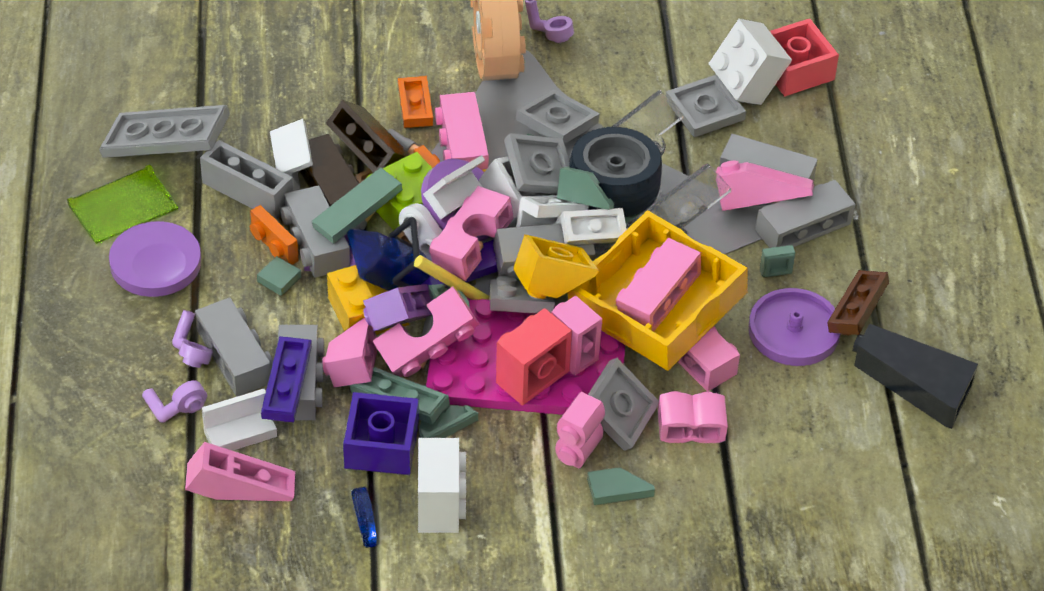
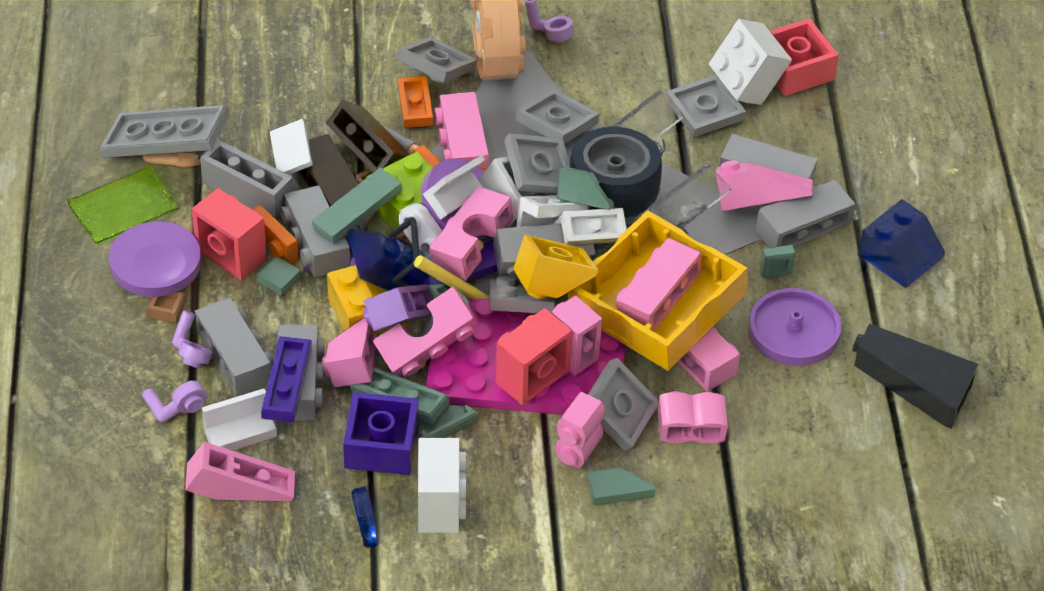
reddish brown plate [827,270,889,336] -> none
none -> light nougat piece [142,152,200,168]
none -> medium nougat tile [146,292,187,324]
none -> coral brick [192,188,267,281]
none -> light grey plate [396,37,477,83]
none -> clear blue slope [858,199,945,288]

